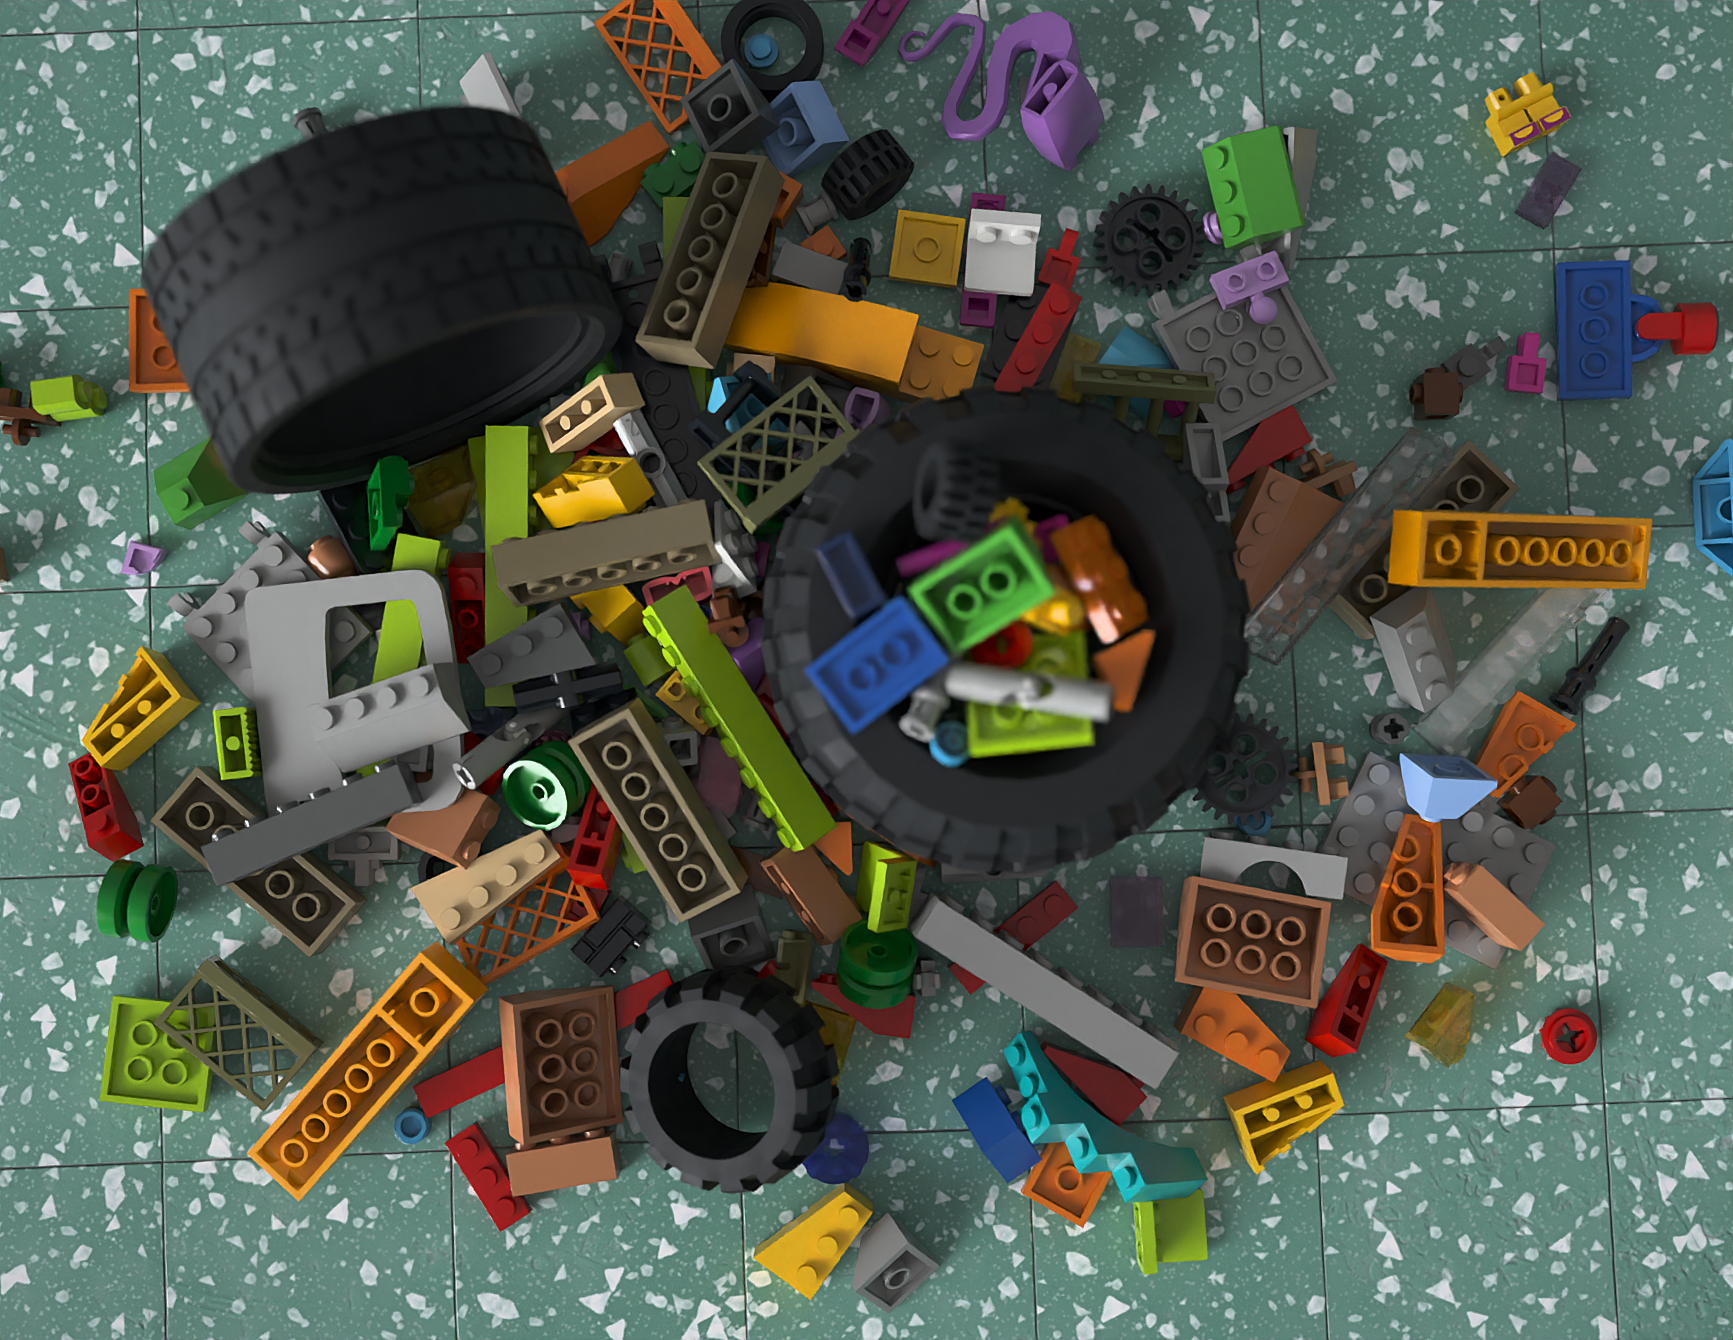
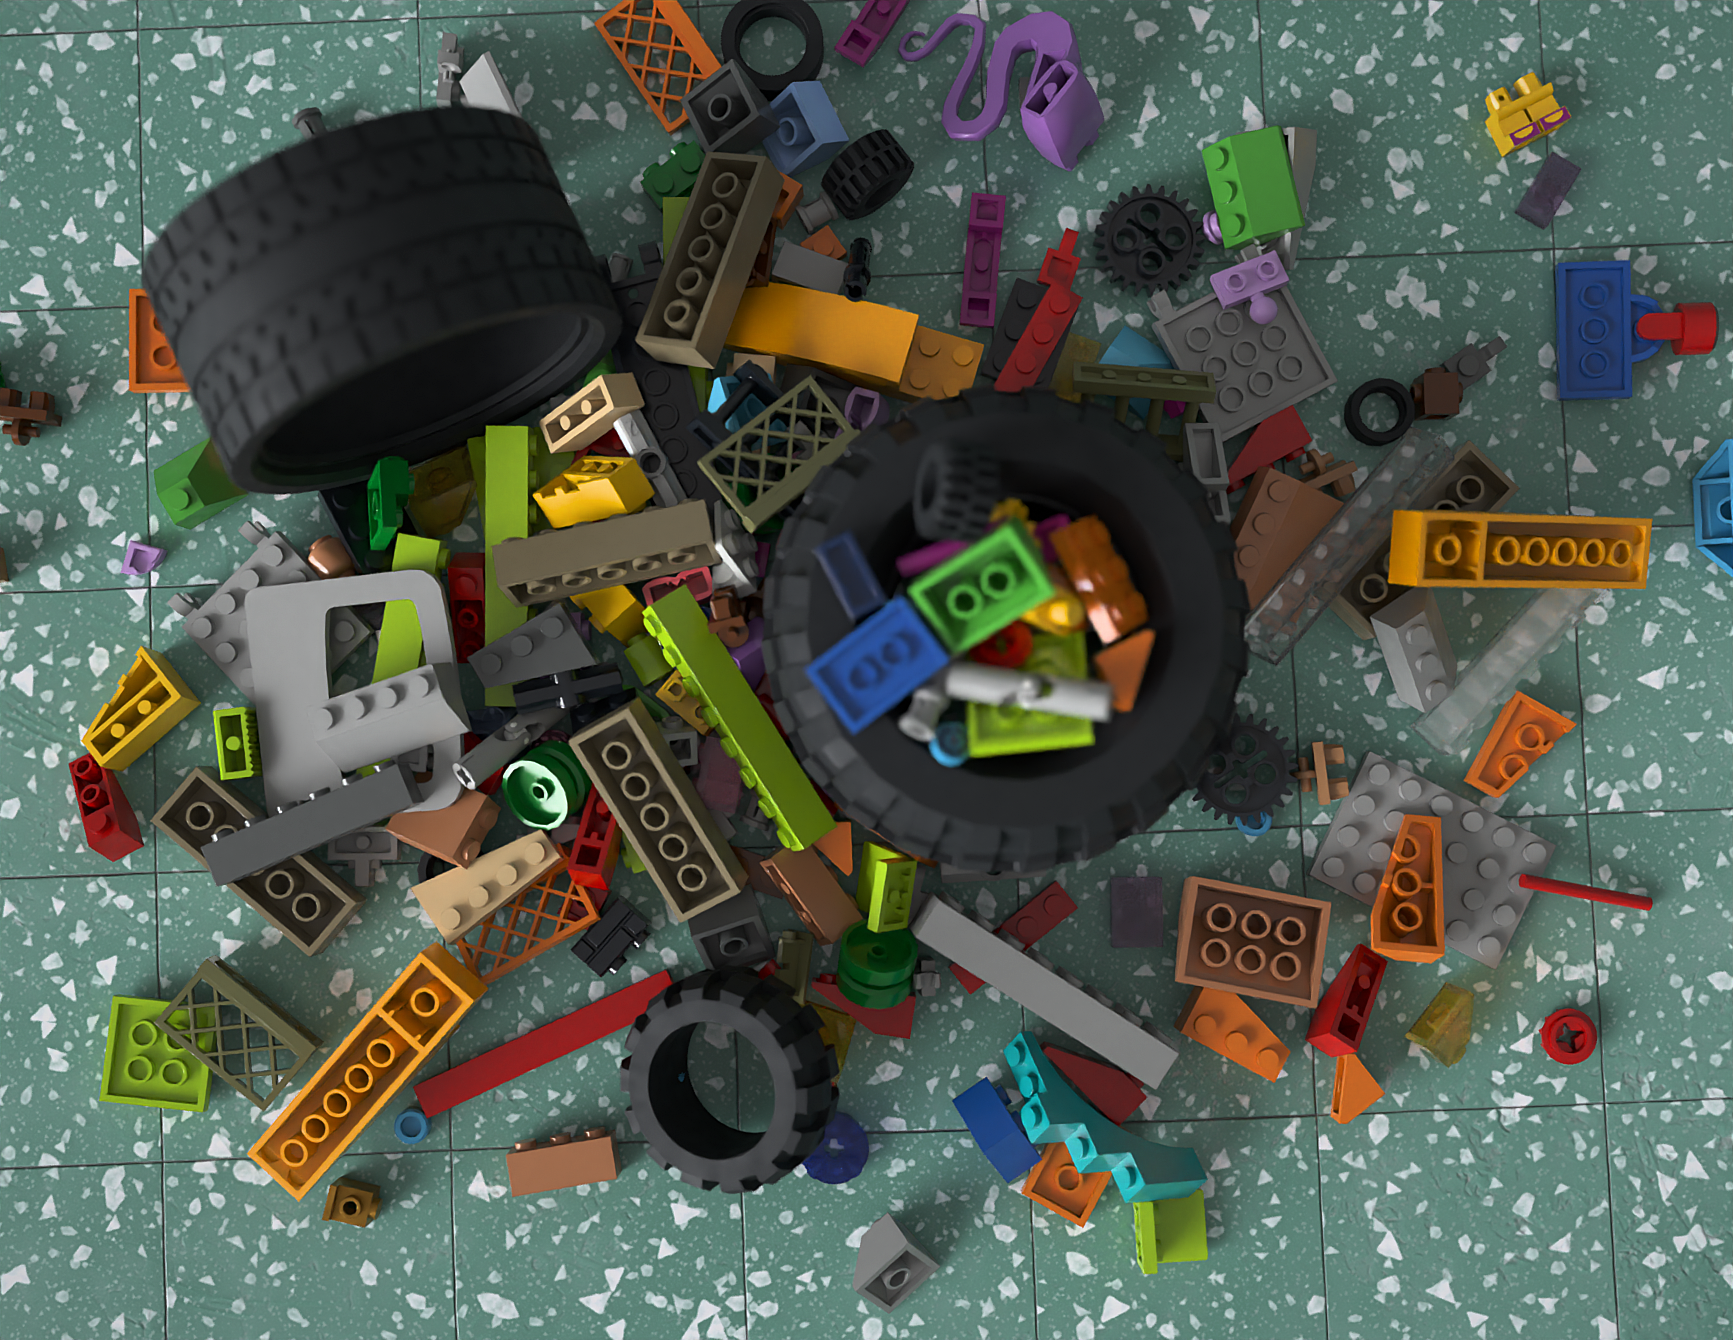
lime brick [30,374,107,422] -> none
green wheel [96,859,178,943] -> none
red plate [445,1121,532,1232] -> none
nougat slope [498,985,623,1146] -> none
orange wedge [556,120,670,248] -> none
dark azure plate [744,34,778,69] -> none
yellow wedge [753,1182,873,1300] -> none
yellow plate [889,209,966,289] -> none
white bracket [964,209,1041,297] -> none
light grey arch [1199,831,1348,900] -> none
yellow wedge [1223,1060,1344,1175] -> none
dark grey bush [1369,713,1410,745] -> none
light blue slope [1399,753,1498,822] -> none
nougat brick [1442,861,1545,951] -> none
reddish brown brick [1496,775,1563,830] -> none
dark pink plate [1504,332,1547,395] -> none
black pin [1549,616,1630,715] -> none
none -> pearl gold brick [322,1177,383,1228]
none -> light grey hinge [436,32,464,106]
none -> orange slope [1330,1053,1385,1124]
none -> black tyre [1344,378,1415,446]
none -> red bar [1519,874,1653,911]

